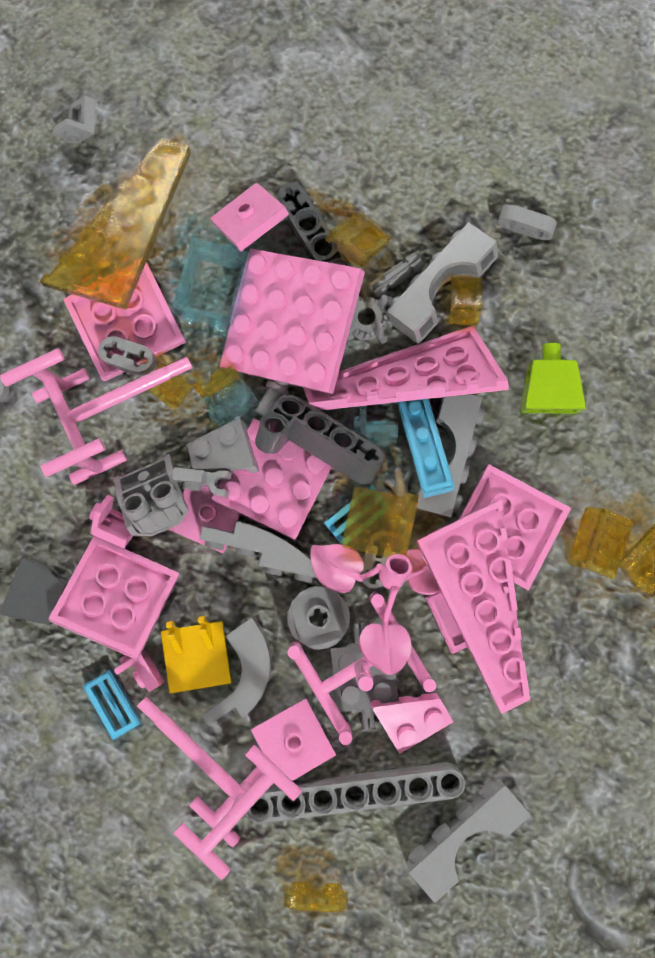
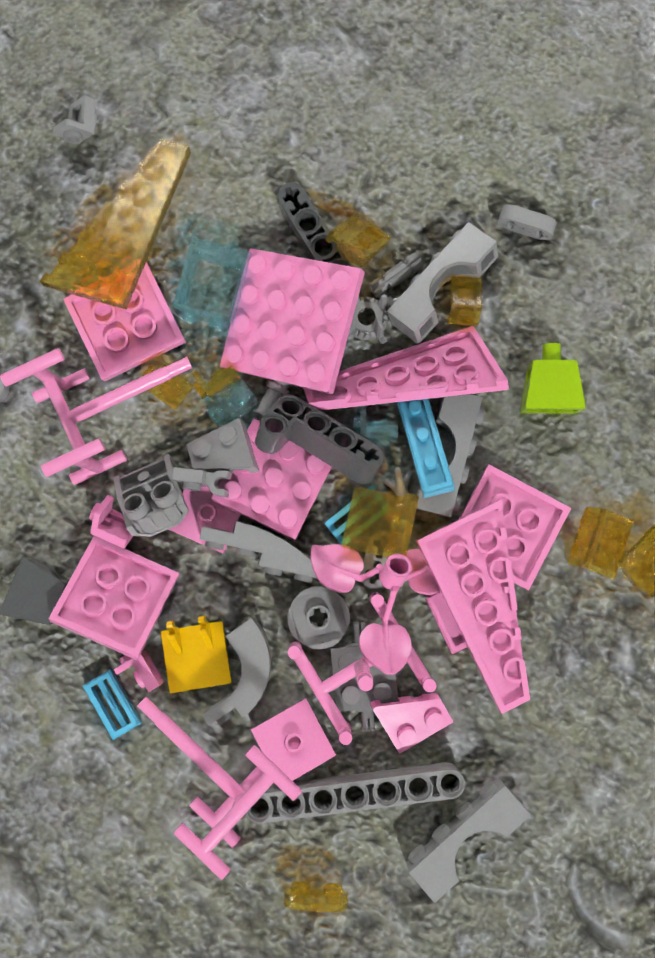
light grey beam [98,336,158,377] -> none
bright pink plate [210,182,289,251] -> none

